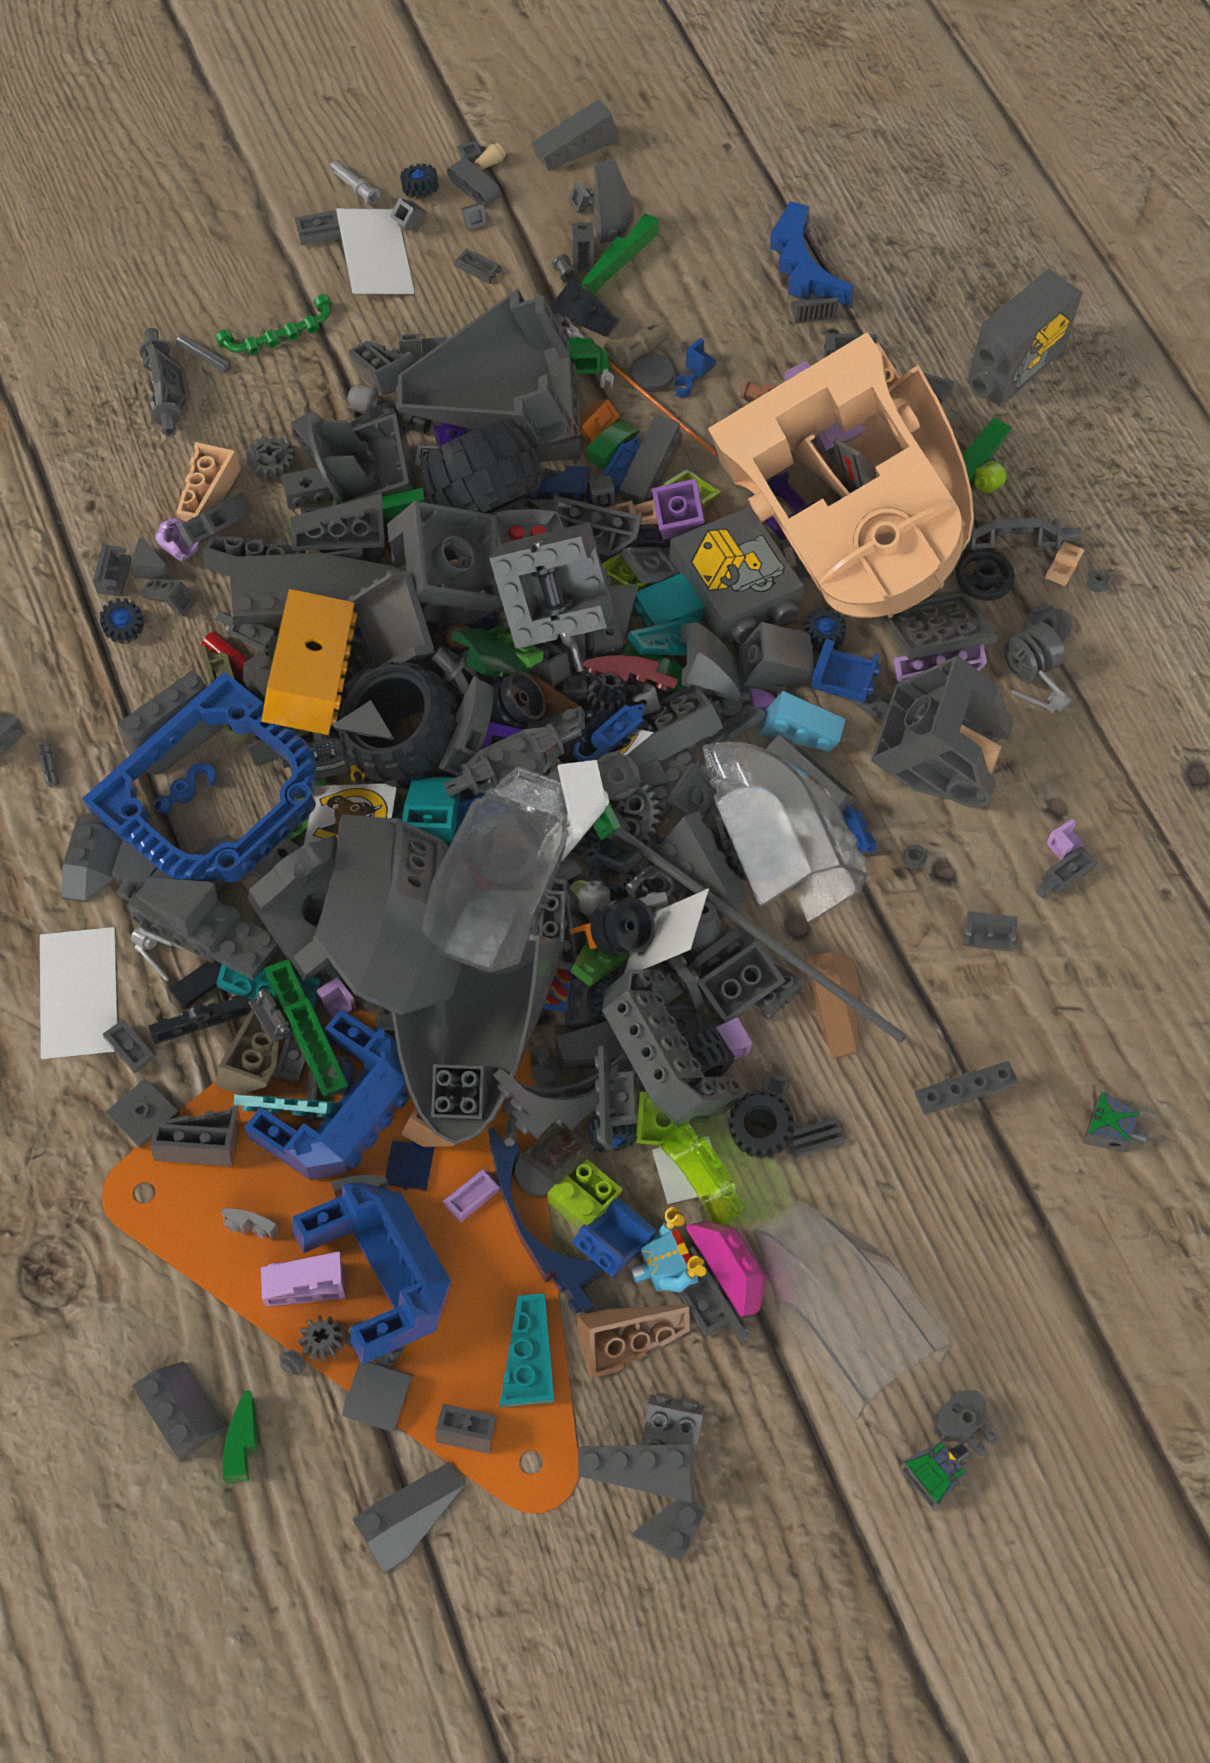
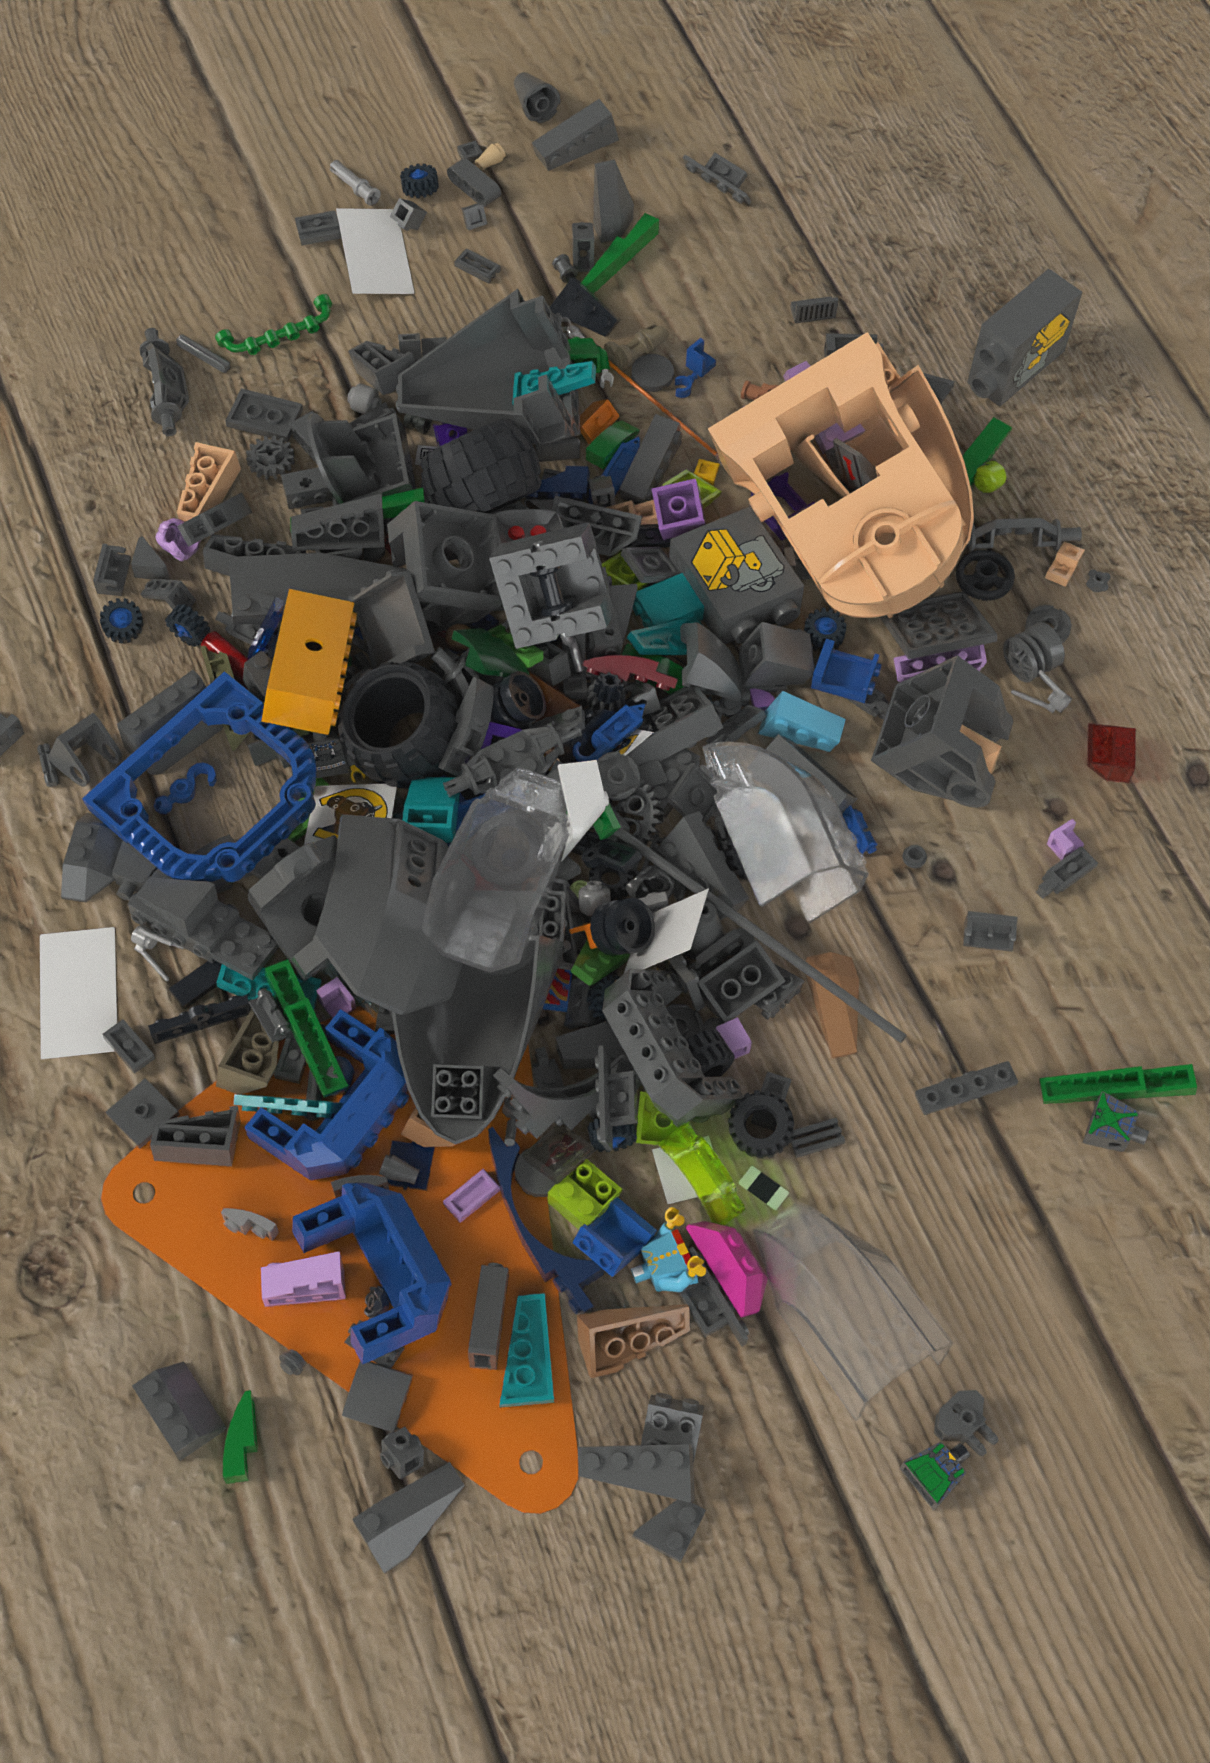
dark grey gear [298,1315,345,1363] -> none
dark grey tile [333,700,394,740] -> none
dark grey hinge [436,1404,497,1454] -> none
dark grey tile [569,183,594,213] -> none
blue arch [770,201,854,306] -> none
none -> dark grey hose [48,713,122,787]
none -> black wheel [165,604,210,647]
none -> dark grey plate [225,388,303,442]
none -> clear blue tile [248,597,284,660]
none -> dark grey plate [364,1286,390,1319]
none -> dark grey cone [379,1154,420,1184]
none -> dark grey brick [380,1427,424,1480]
none -> dark grey slope [468,1263,509,1370]
none -> teal wing [512,361,596,405]
none -> dark grey cone [514,72,561,123]
none -> dark grey bracket [682,152,751,205]
none -> yellow tile [694,459,720,486]
none -> sticker [739,1166,789,1210]
none -> green slope [1039,1064,1197,1104]
none -> clear red slope [1087,723,1136,783]

